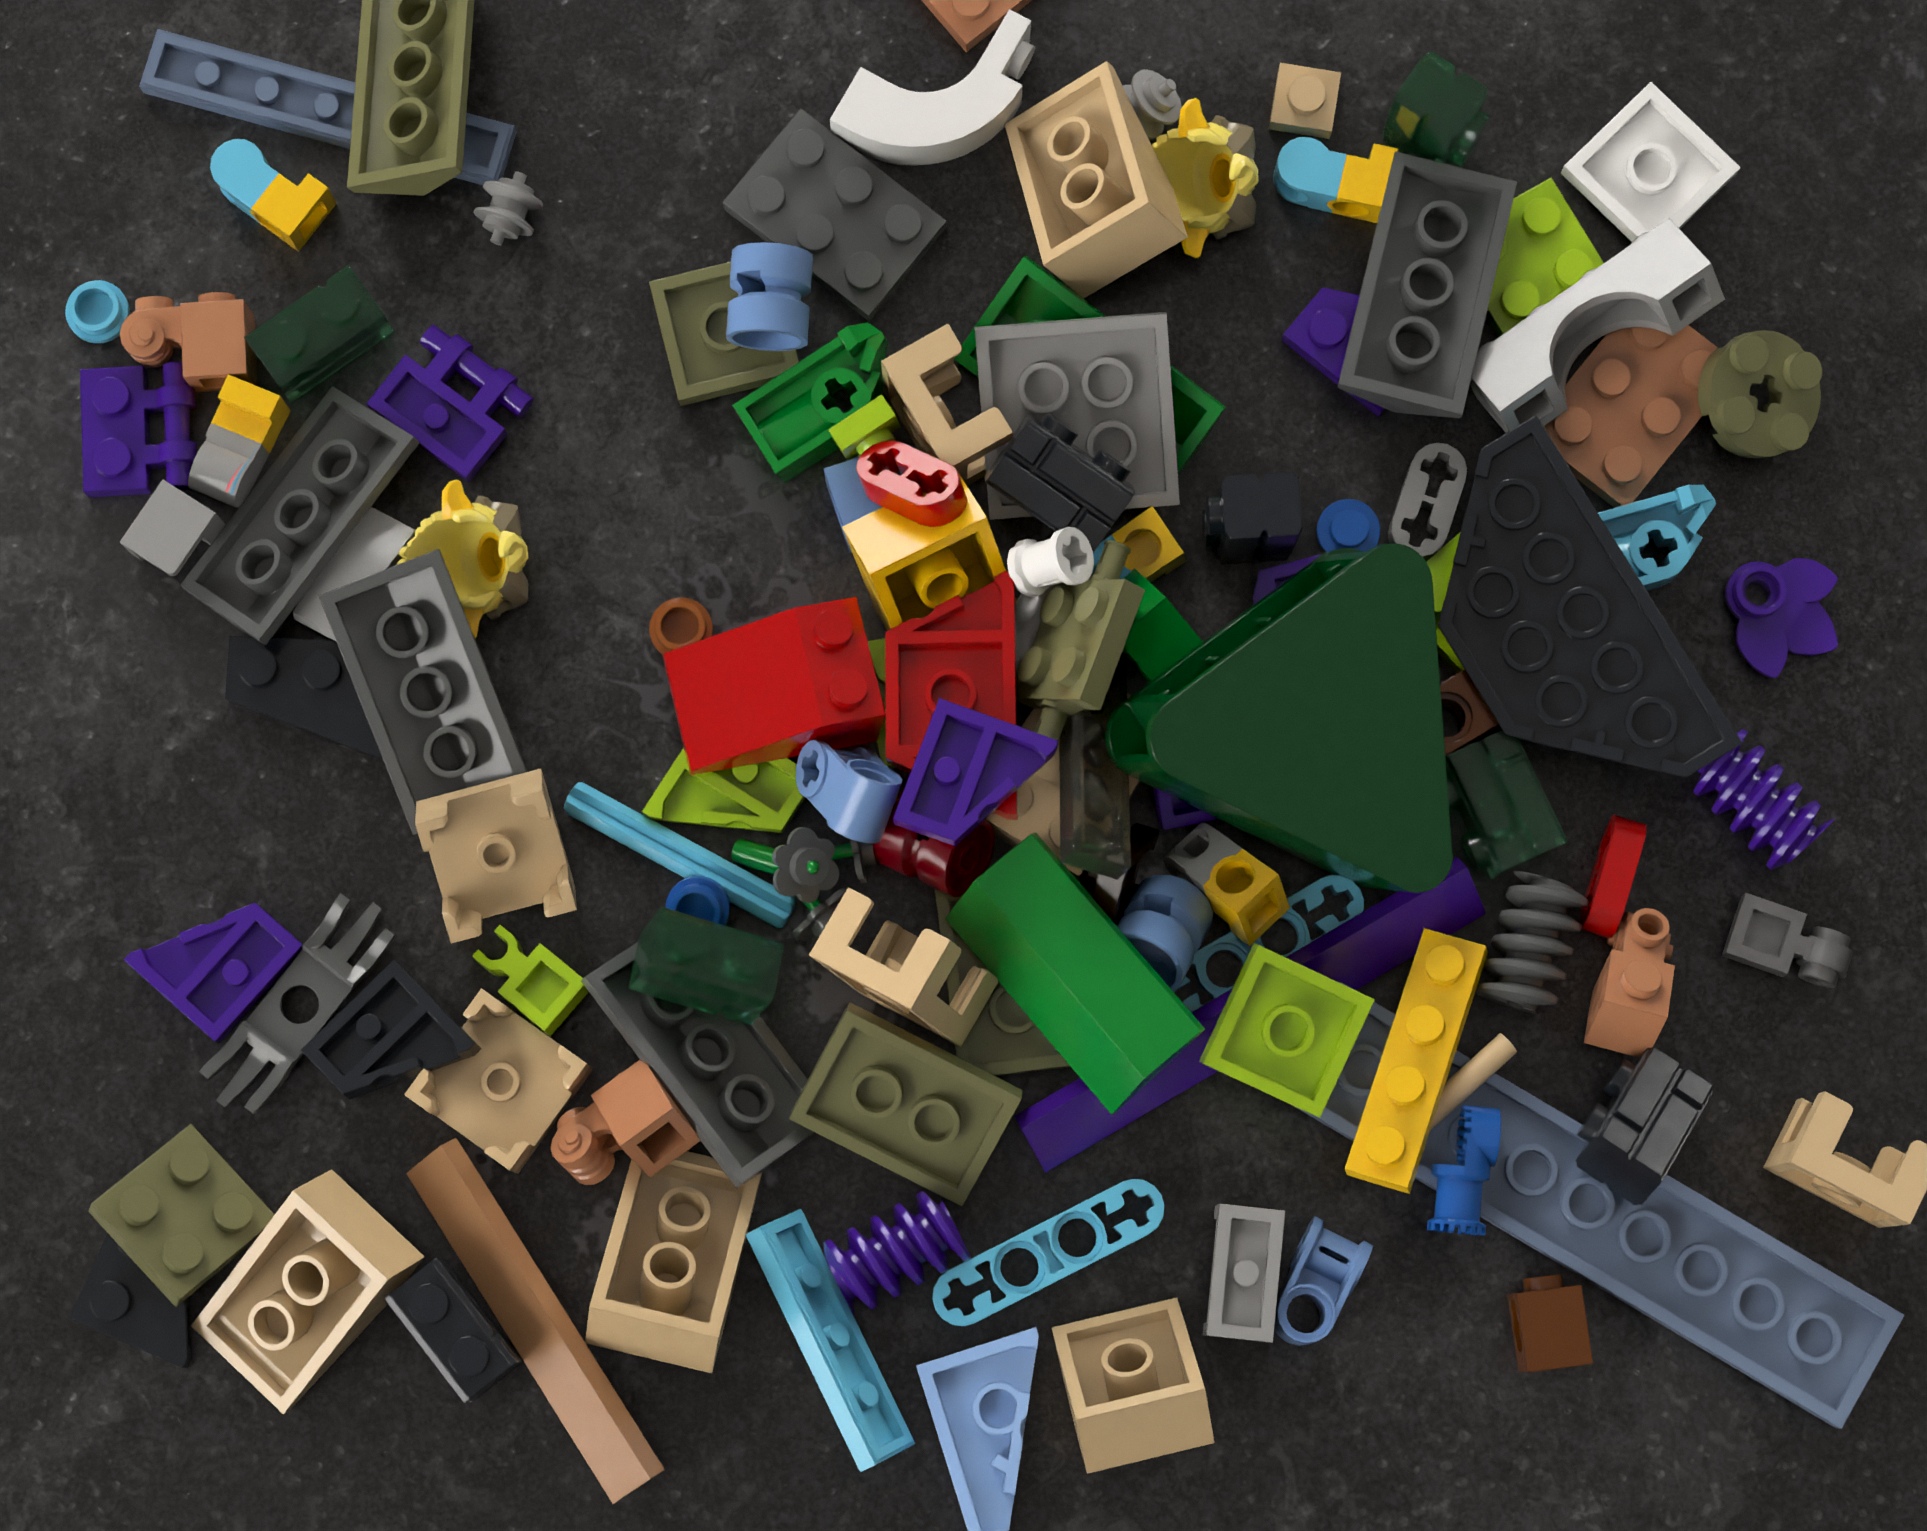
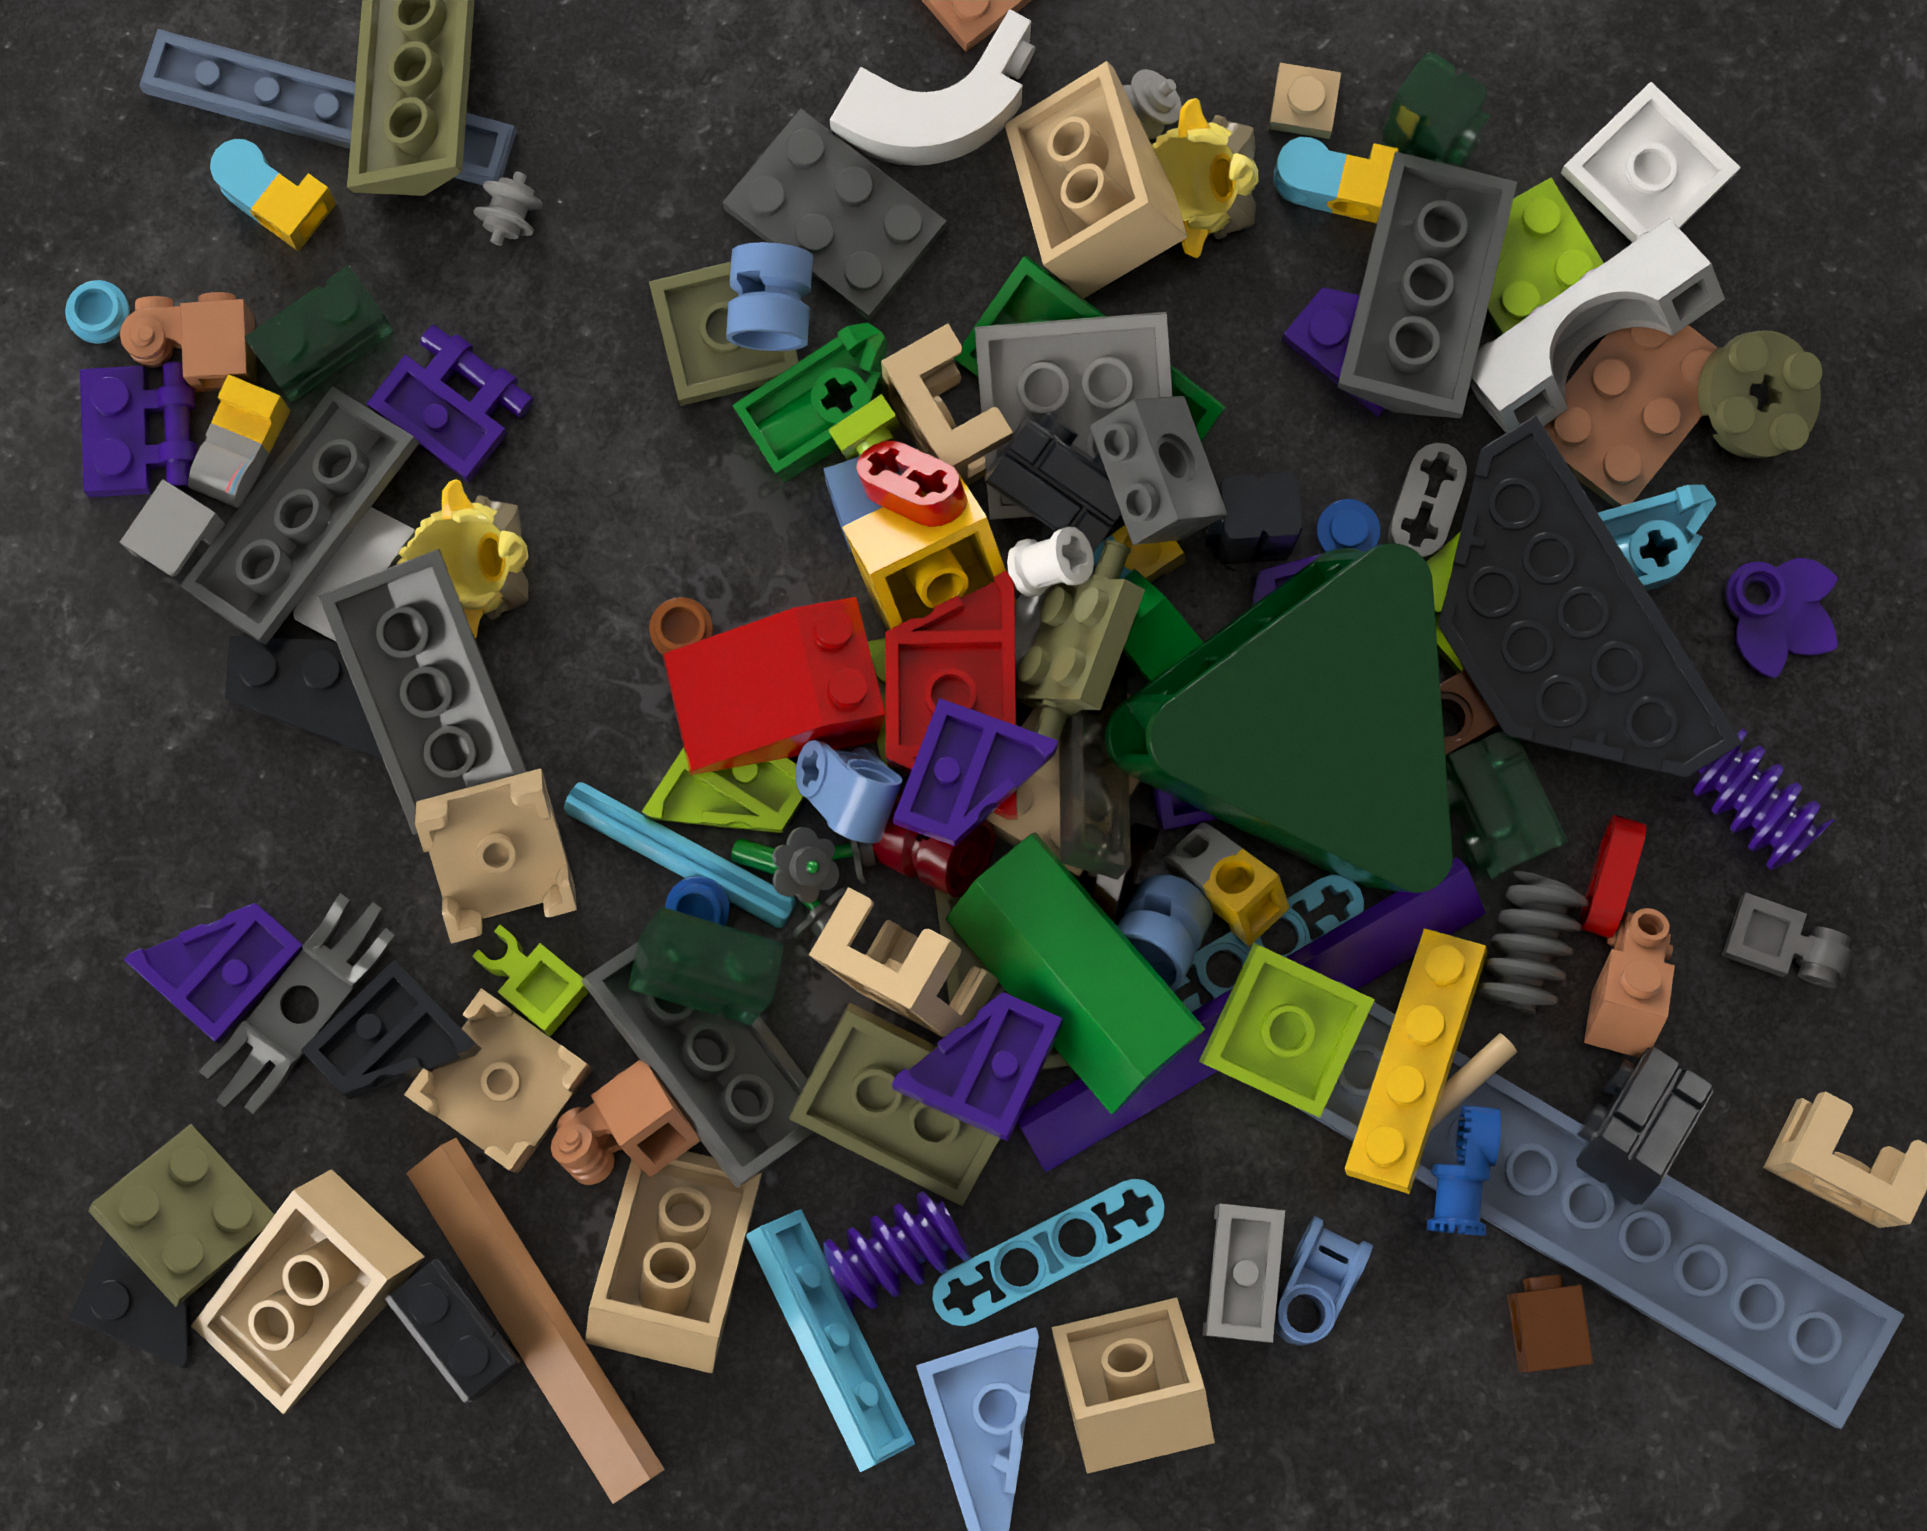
none -> dark purple wing [892,992,1063,1141]
none -> dark grey brick [1090,396,1228,545]

